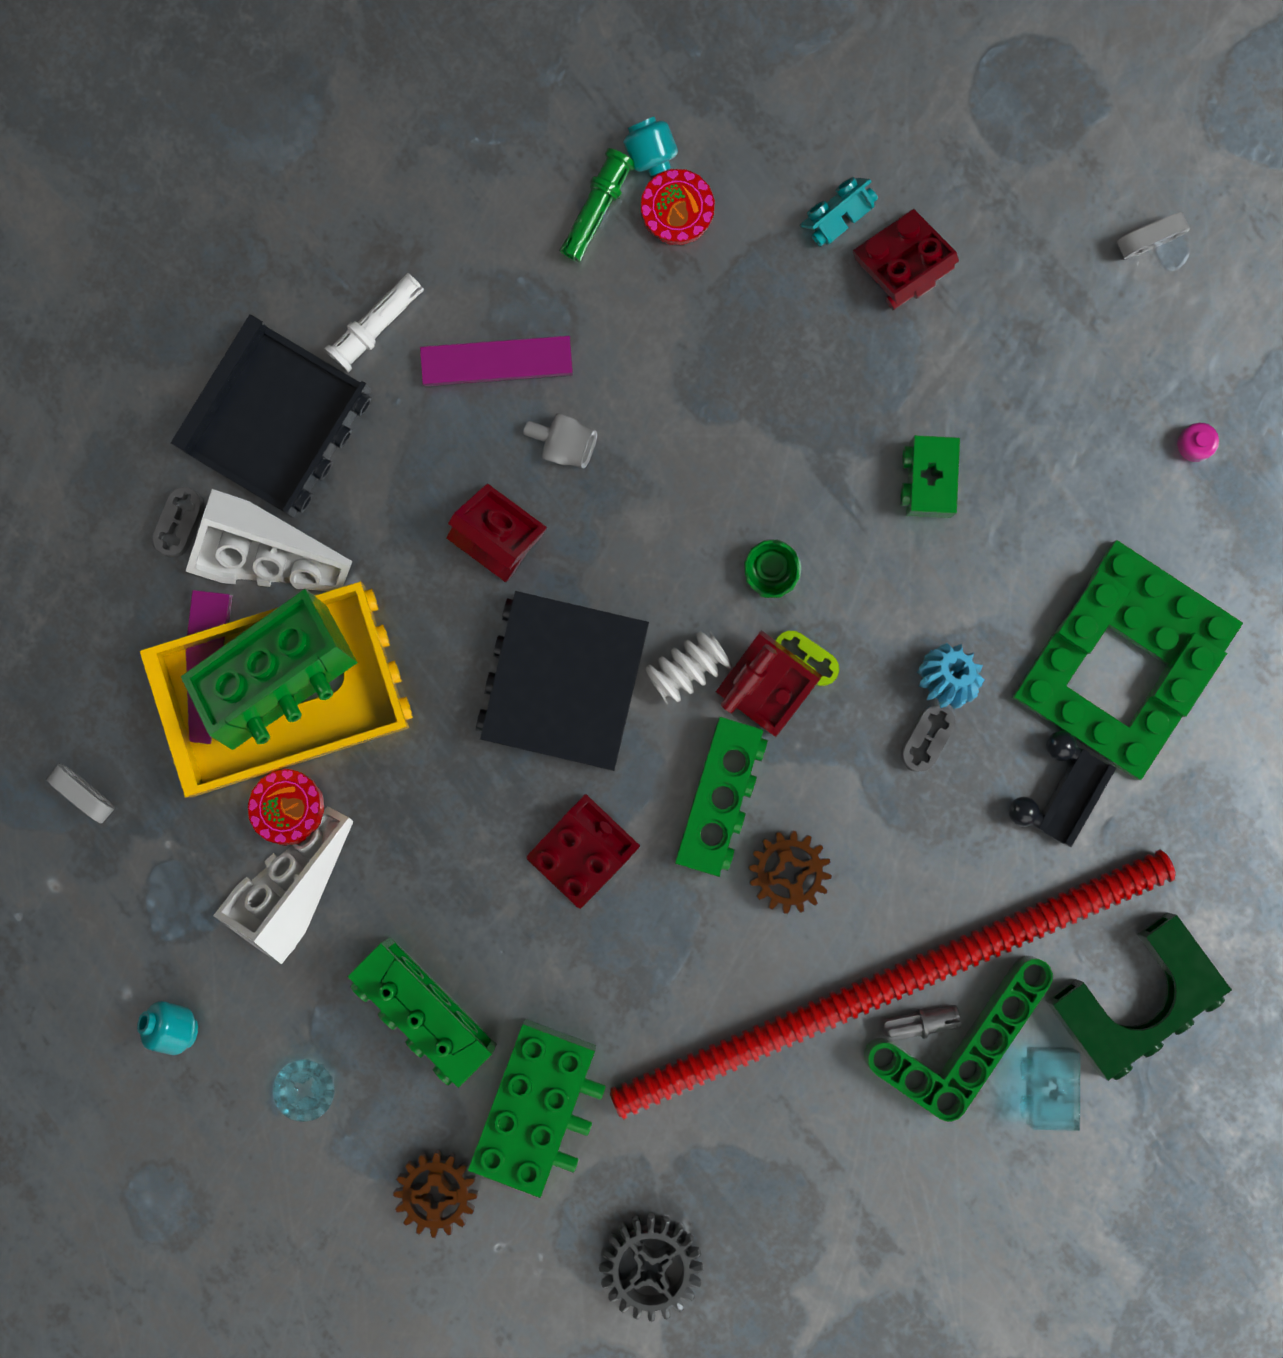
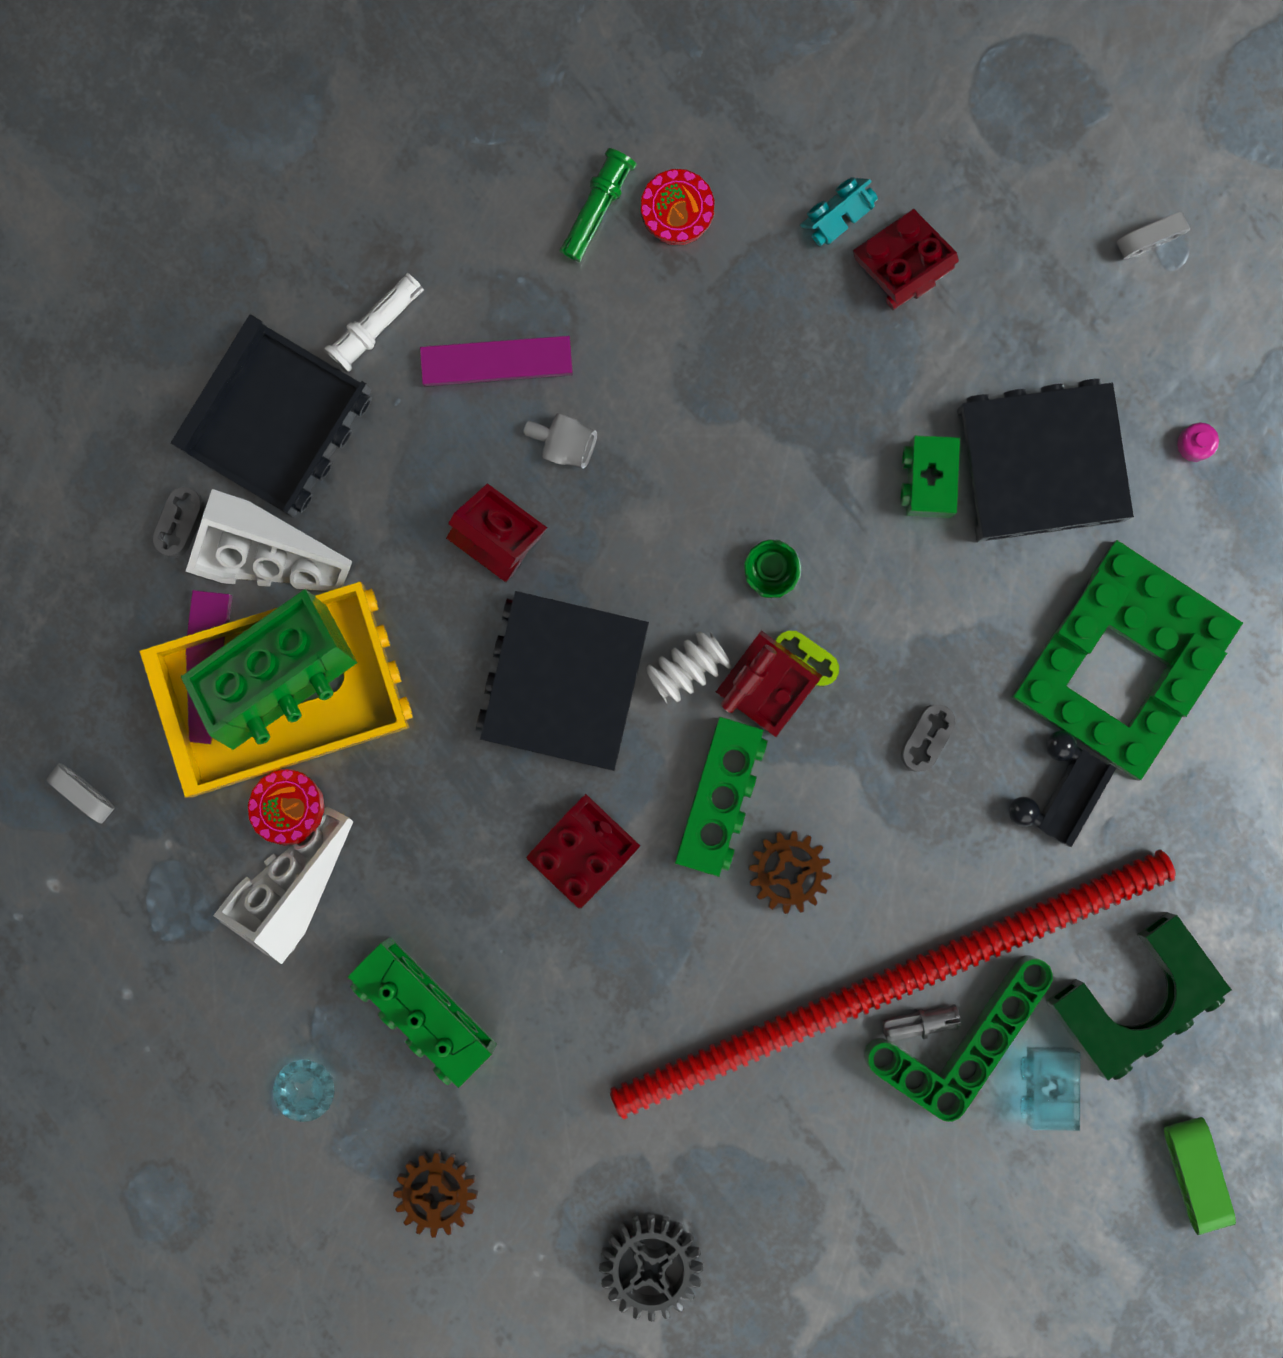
teal head [137,1001,198,1055] -> none
green piece [468,1019,606,1198] -> none
teal head [623,116,678,176] -> none
medium azure gear [917,643,985,710] -> none
none -> black panel [957,379,1134,542]
none -> bright green beam [1164,1117,1236,1235]

